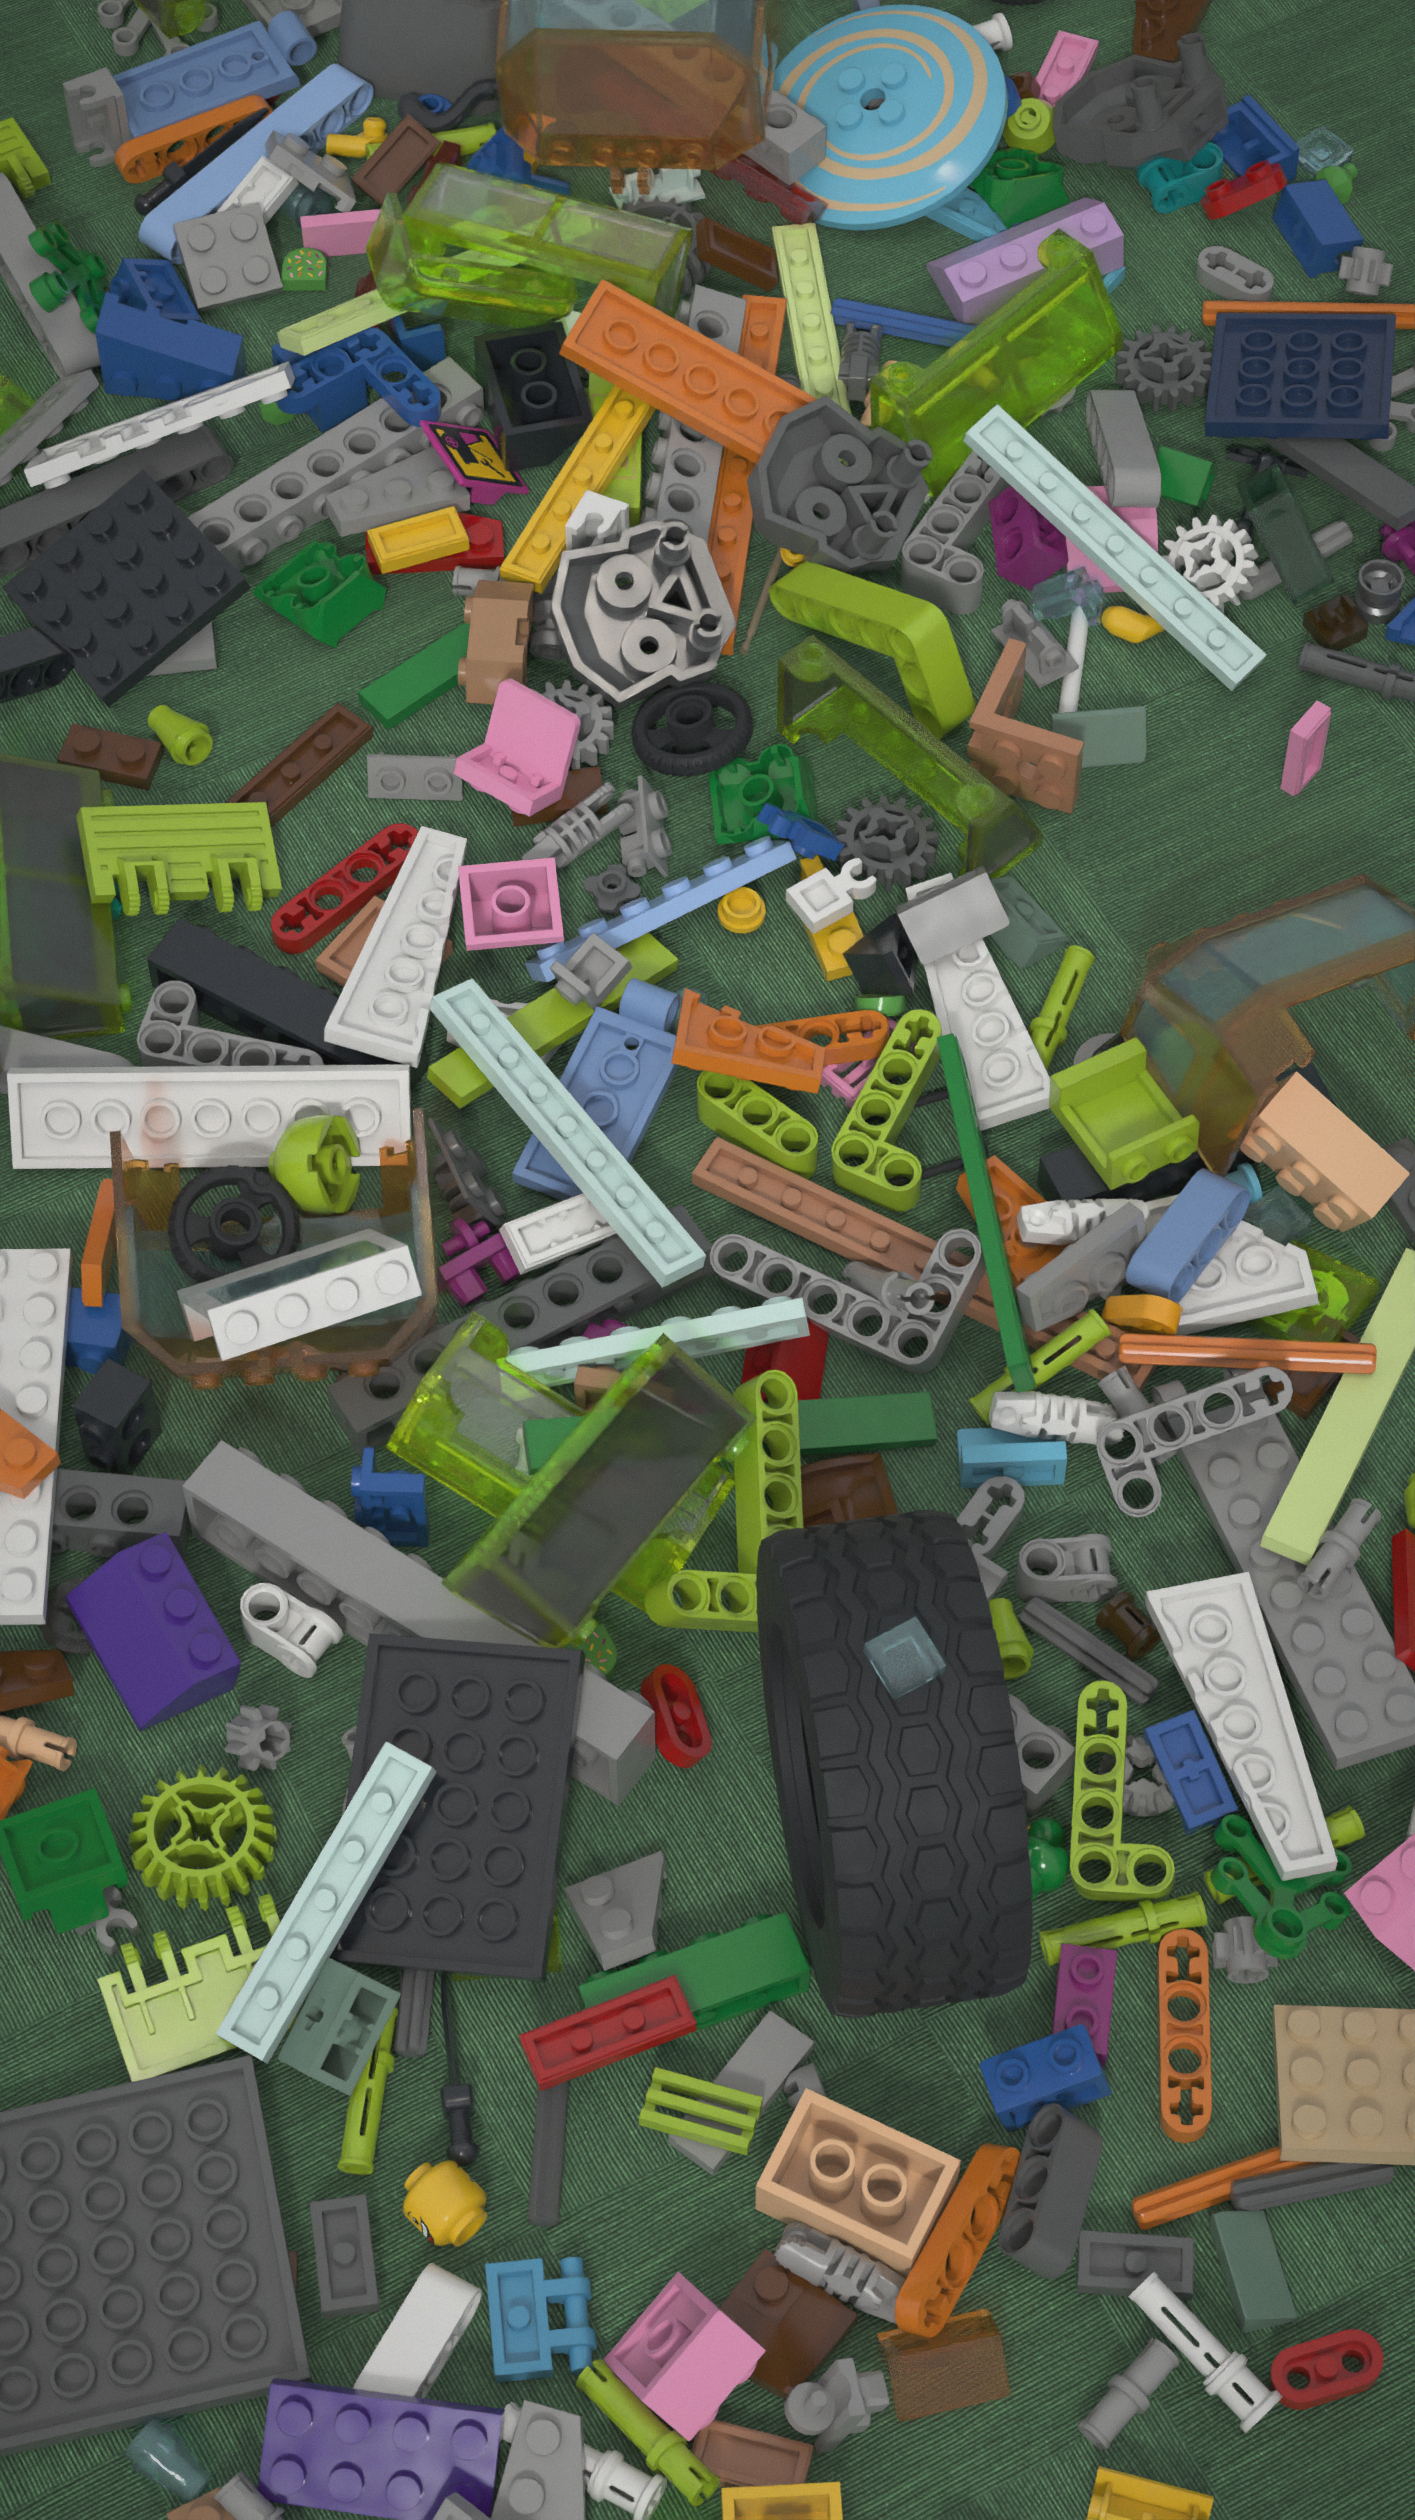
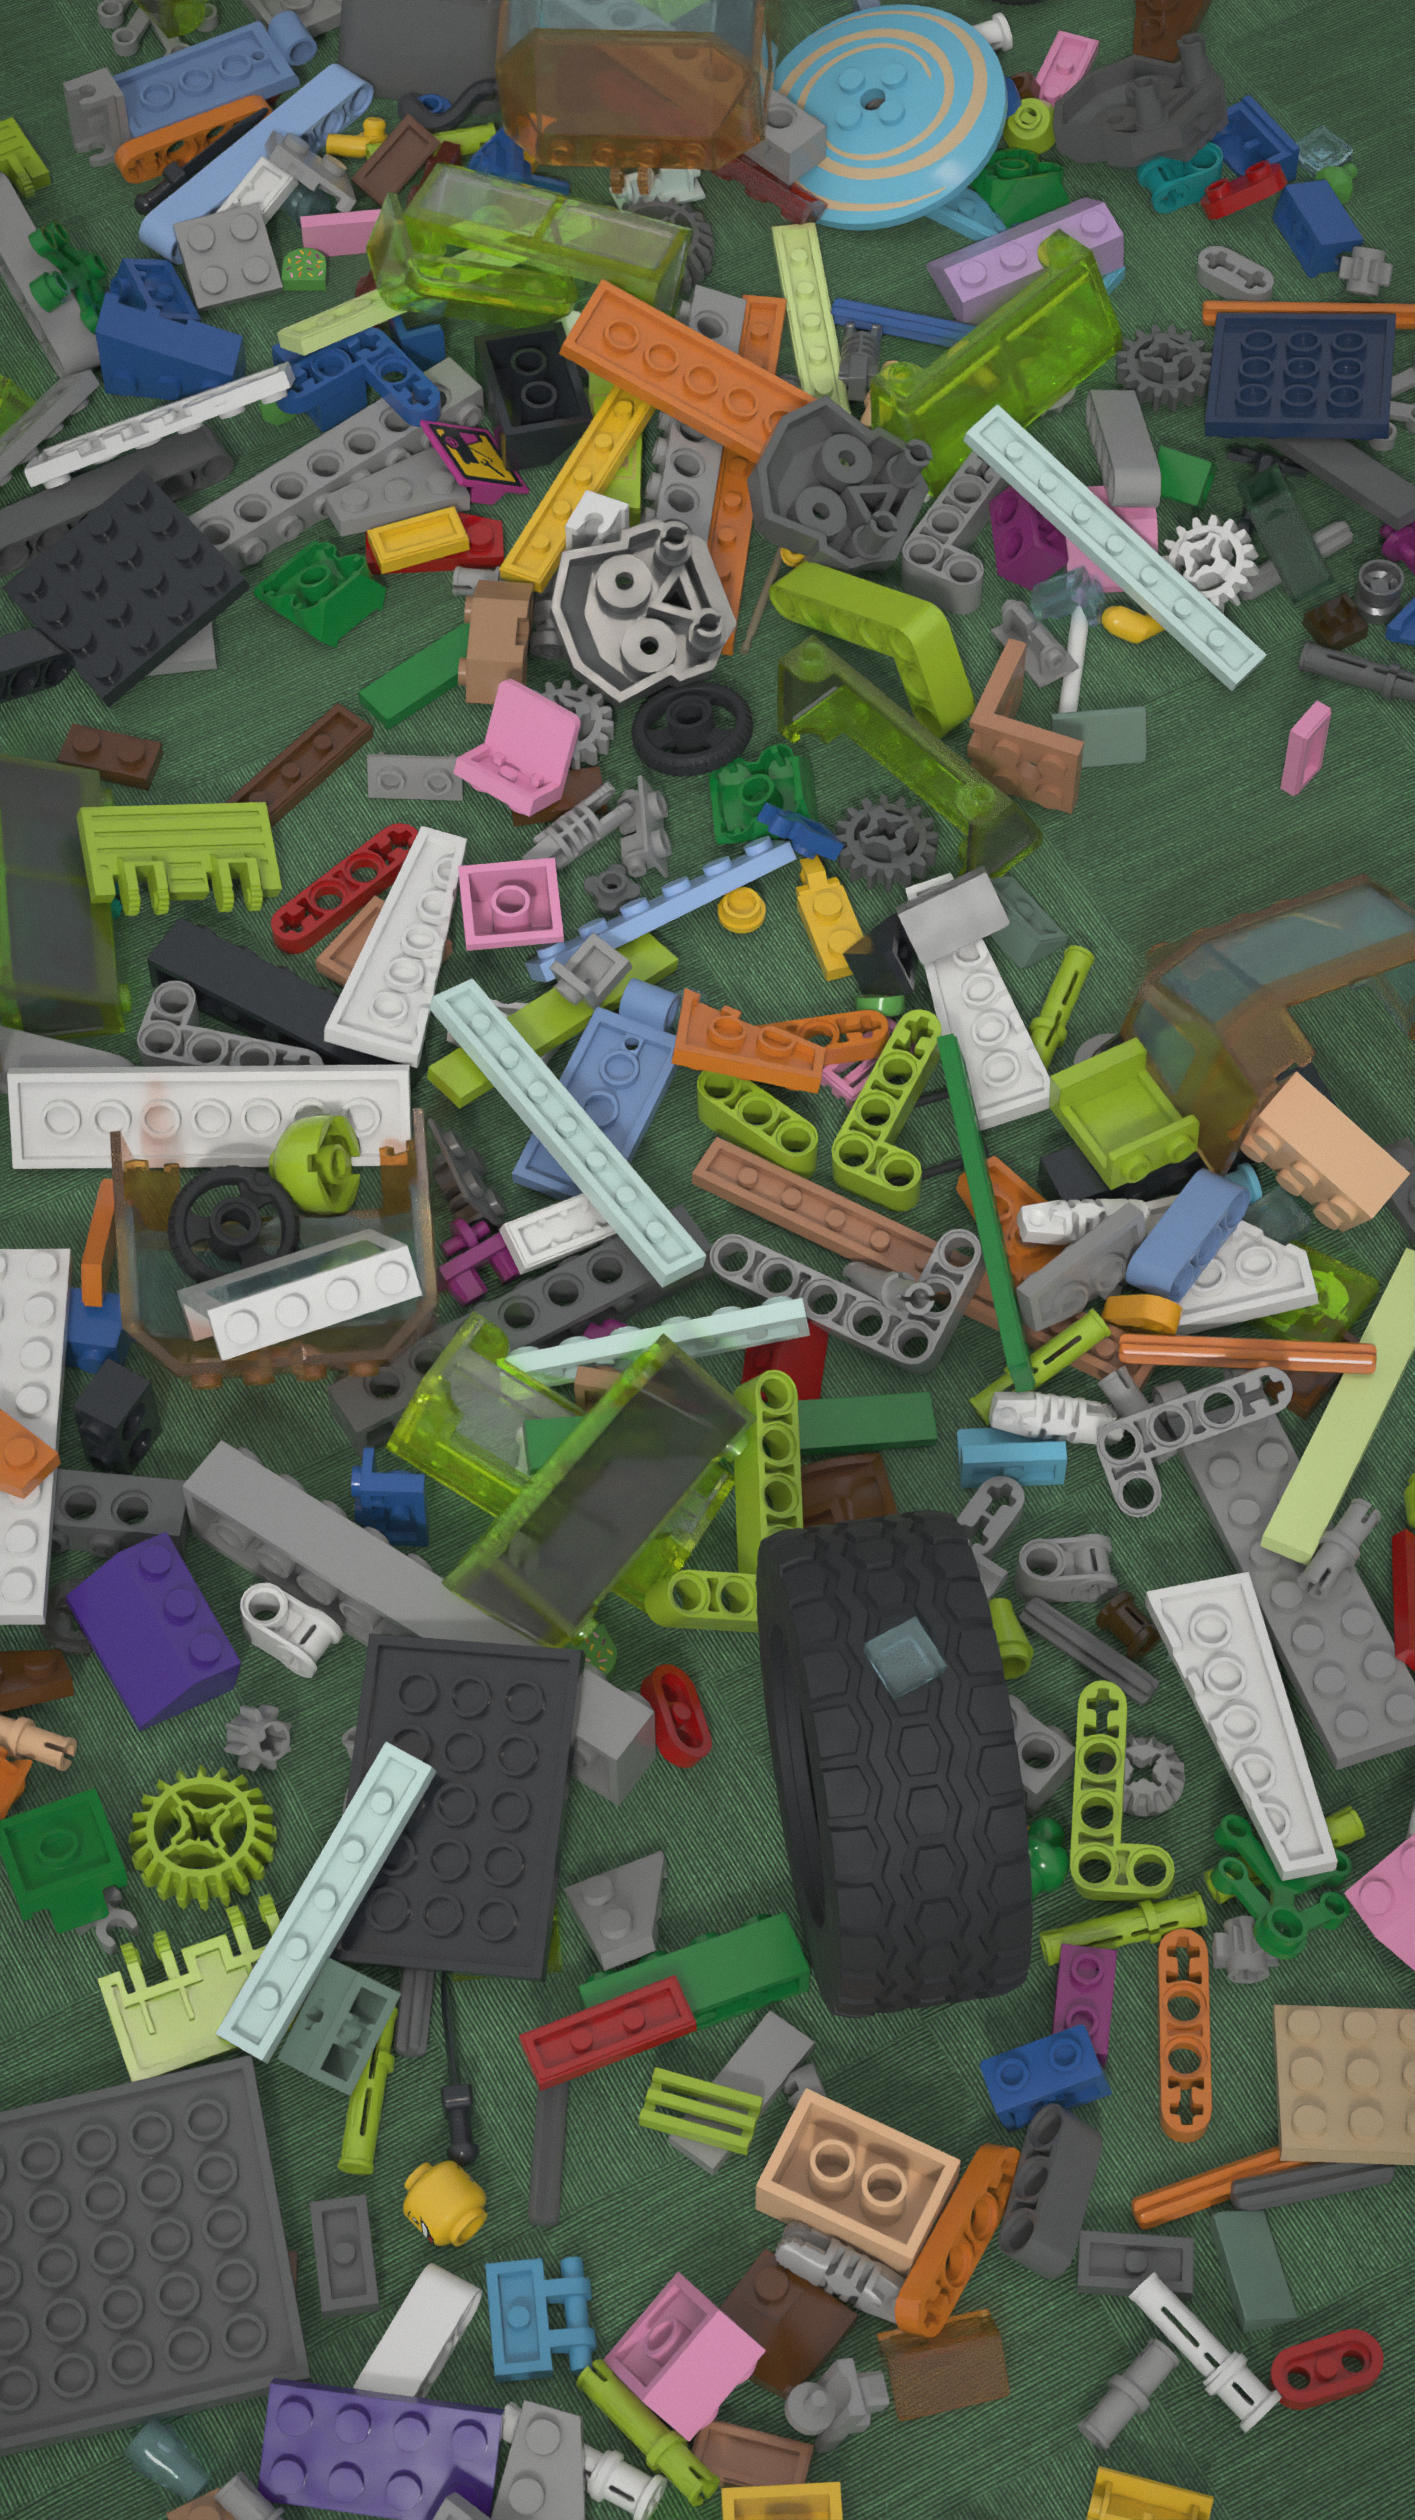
lime cone [147,705,213,766] -> none
reddish brown tile [696,217,778,292] -> none
white plate [786,858,877,934] -> none
blue hinge [1142,1710,1238,1836] -> none

